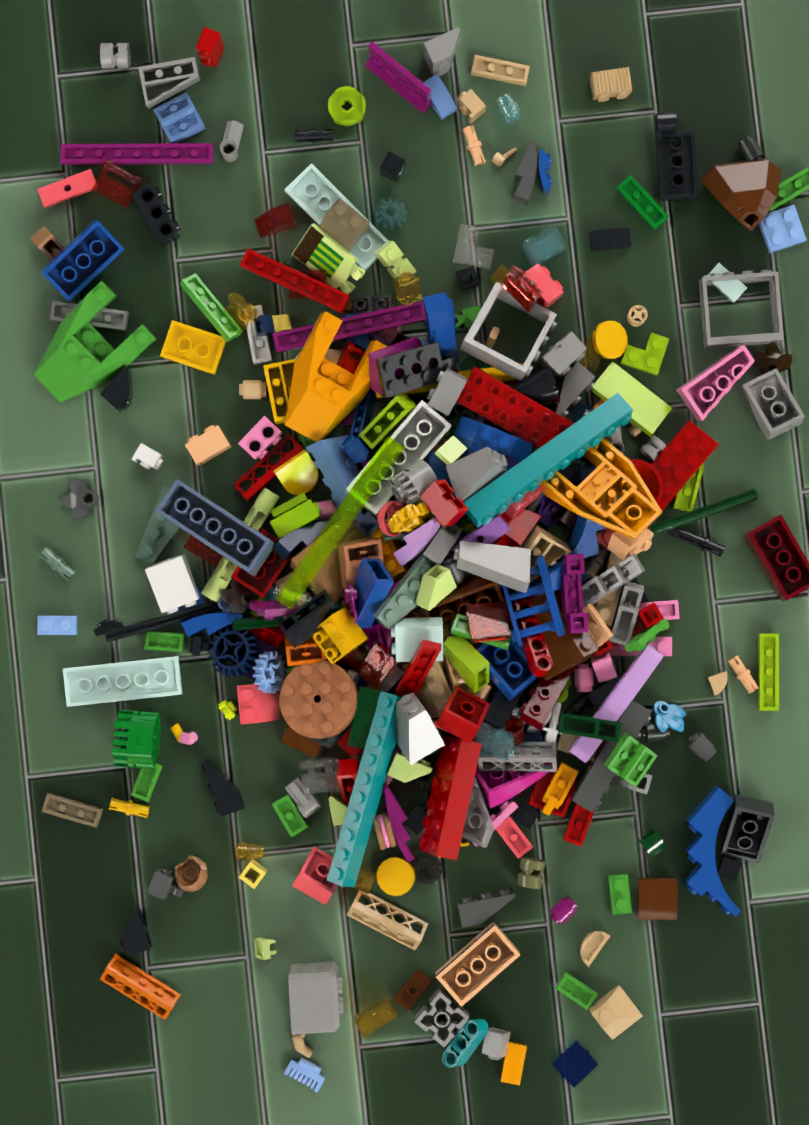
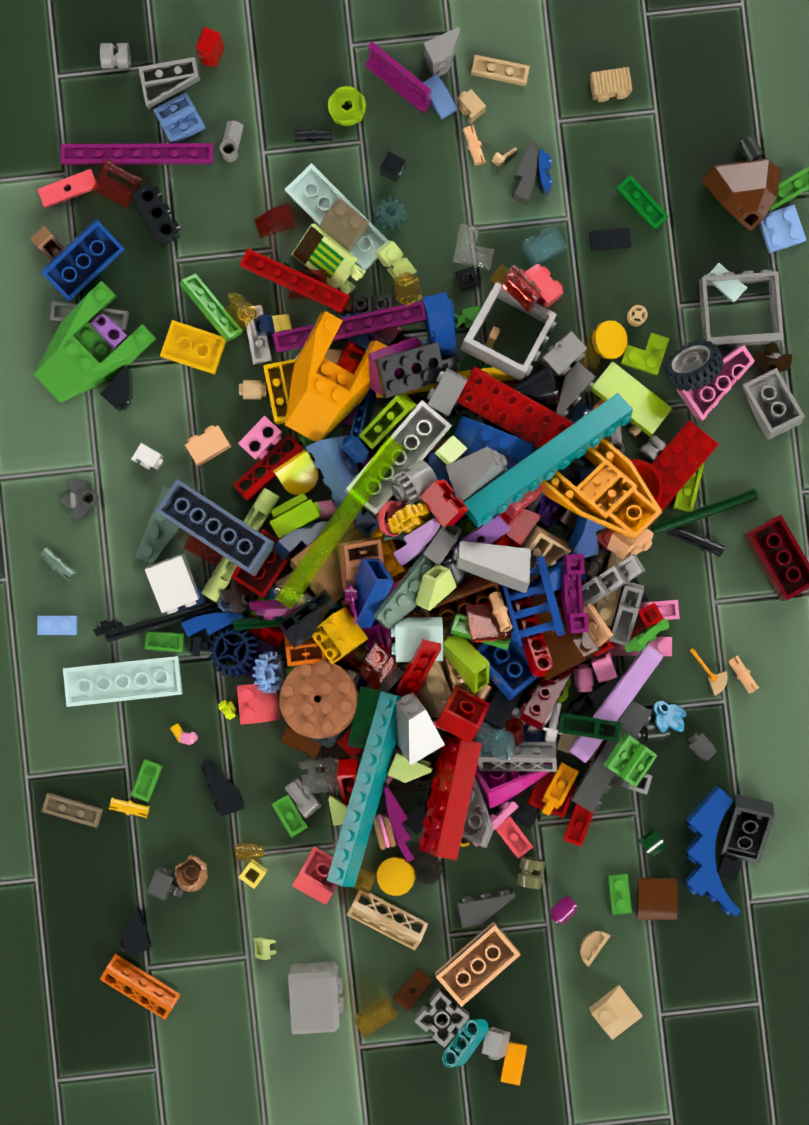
green piece [112,710,161,769] -> none
light blue piece [284,1057,325,1092] -> none
tan arm [292,1034,314,1058] -> none
clear light blue brick [496,94,522,124] -> none
clear blue piece [552,1040,598,1088] -> none
bright green plate [555,971,598,1011] -> none
black hinge [655,113,698,201] -> none
lime plate [758,633,779,711] -> none
none -> medium lavender leg [90,313,127,351]
none -> light nougat pin [489,592,513,632]
none -> black wheel [664,340,724,391]
none -> light orange hinge [689,648,718,682]

